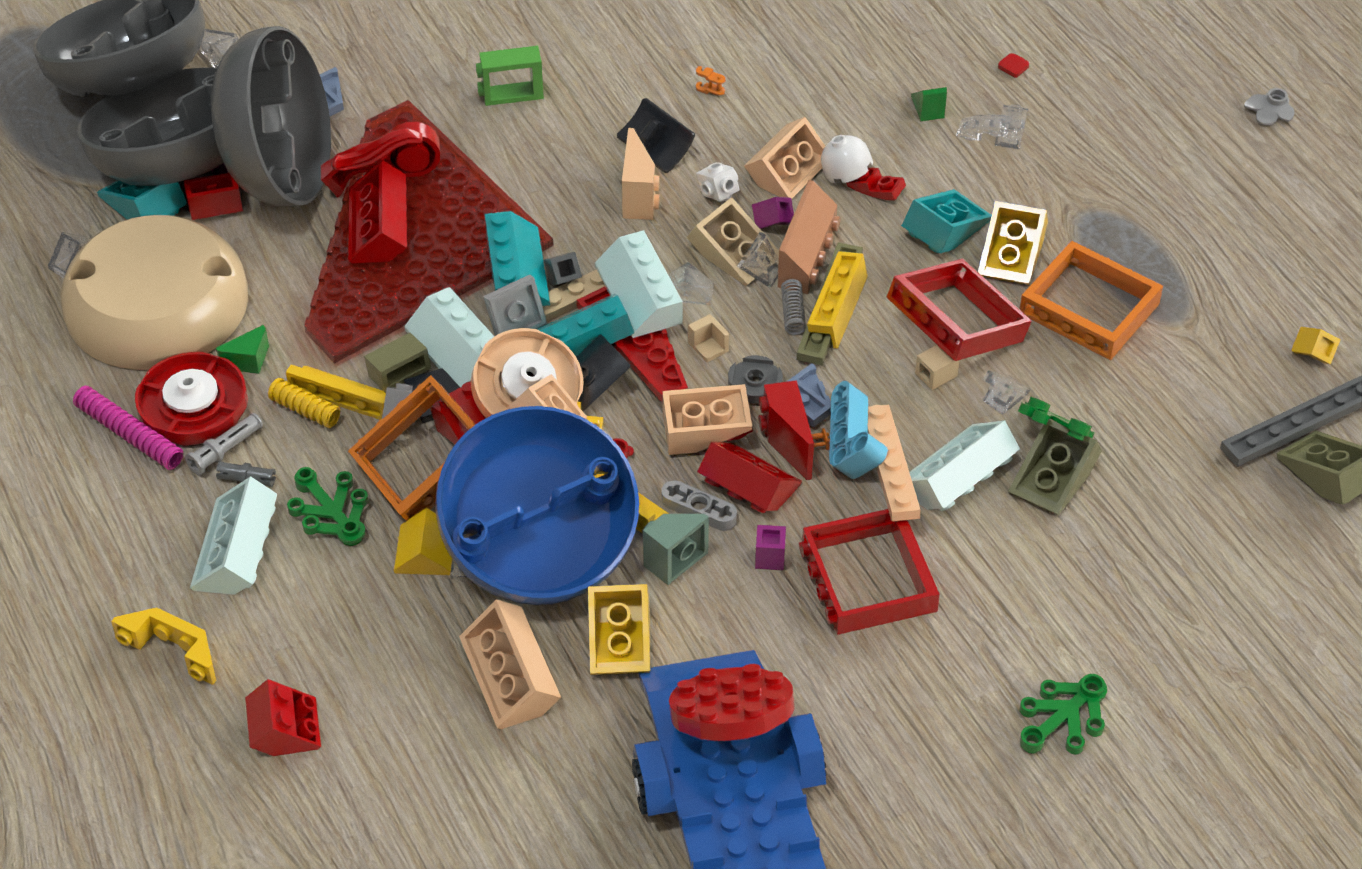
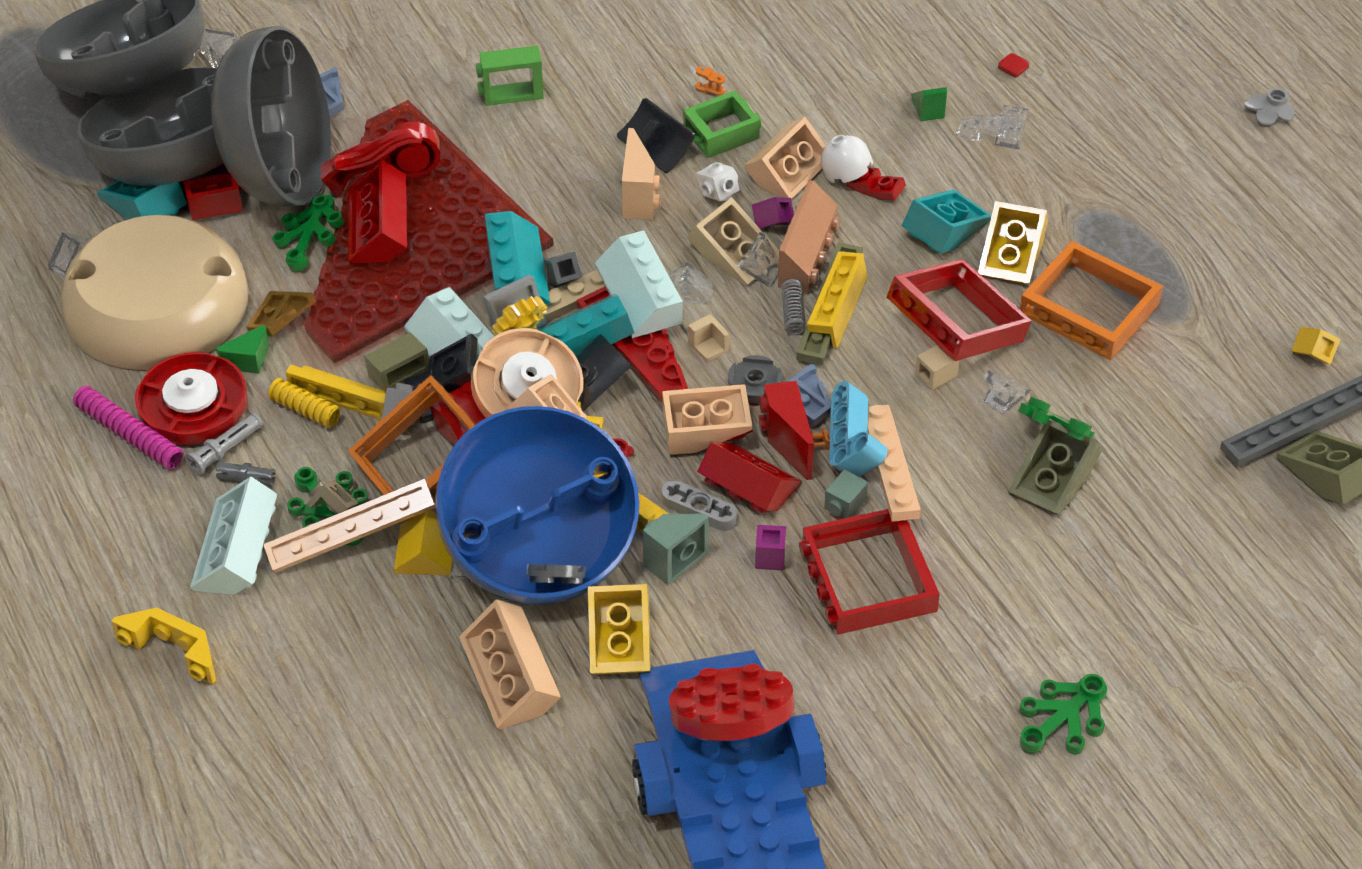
red slope [245,679,321,756] -> none
light aqua slope [909,420,1020,511] -> none
none -> pearl gold wing [246,291,316,336]
none -> light nougat plate [263,479,436,573]
none -> green plant [272,194,344,272]
none -> dark tan bracket [307,480,358,514]
none -> black tile [428,334,478,392]
none -> yellow gear [492,296,548,336]
none -> dark grey plate [526,564,586,584]
none -> bright green window [683,91,762,158]
none -> sand green brick [824,469,868,519]

